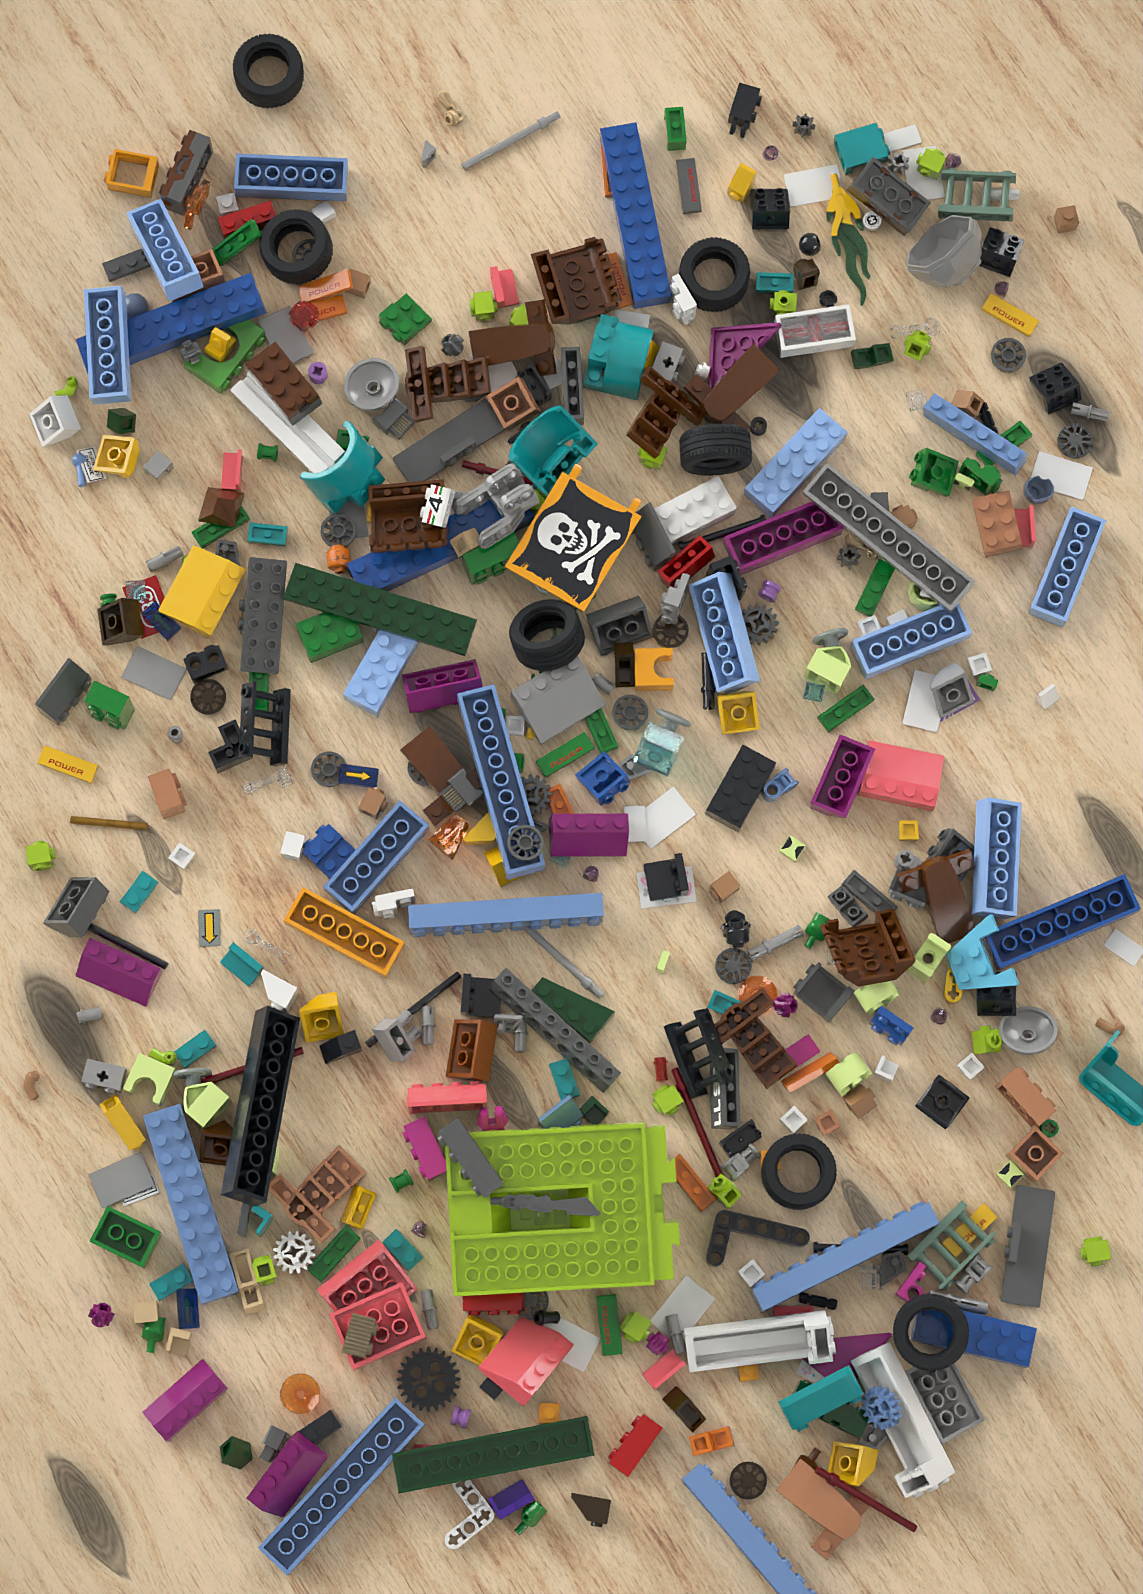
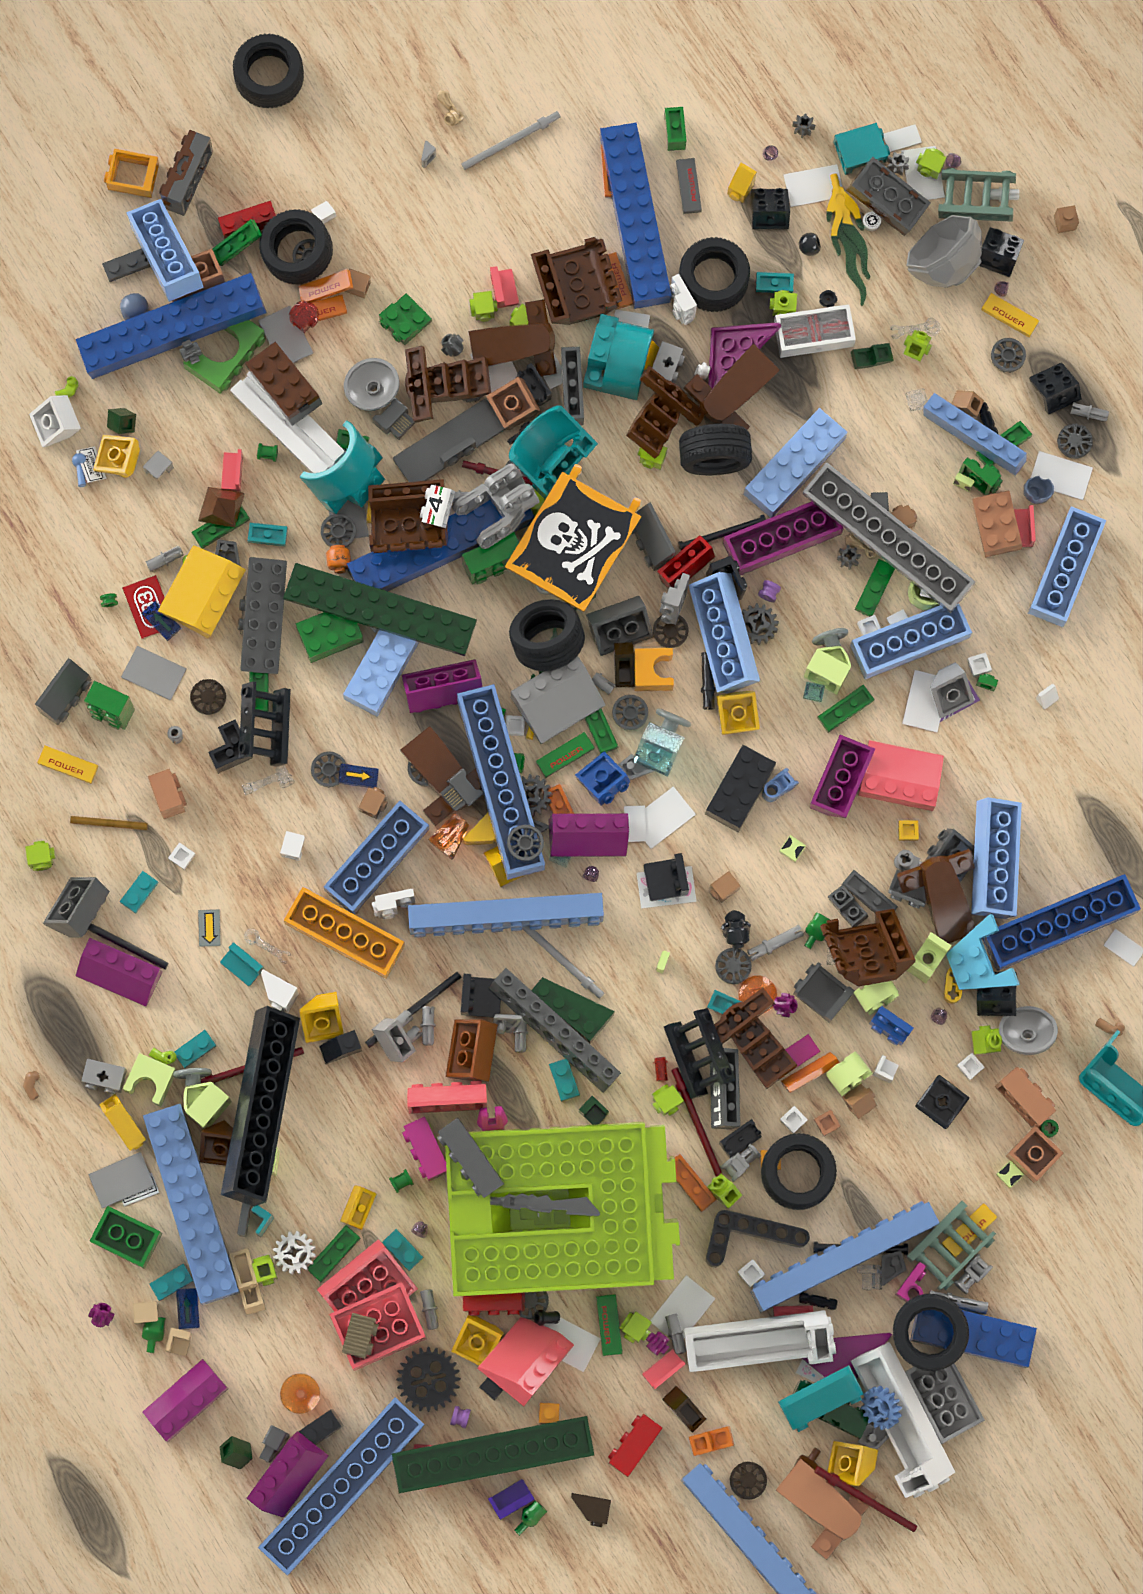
light grey pin [77,1006,102,1024] -> none
light blue brick [84,286,132,405] -> none
dark brown slope [97,598,144,646] -> none
clear light blue plate [126,580,147,601] -> none
black brick [183,645,229,684] -> none
clear orange wing [184,180,211,230] -> none
yellow brick [204,327,236,362] -> none
white plate [216,193,239,216] -> none
medium blue brick [234,153,349,201] -> none
nougat slope [269,1145,367,1243] -> none
blue plate [302,824,355,879] -> none
medium lavender wheel [308,362,328,384] -> none
white beam [445,1480,494,1549] -> none
tan panel [450,528,480,557] -> none
slope [538,1095,583,1129] -> none
white brick [654,476,736,546] -> none
black hinge [728,82,762,138] -> none
light orange plate [738,1364,760,1382] -> none
black bush [750,417,767,436] -> none
dark brown slope [793,259,820,290] -> none
green plate [909,448,959,497] -> none
dark grey bracket [1001,1185,1055,1308] -> none
lime brick [1080,1236,1111,1267] -> none

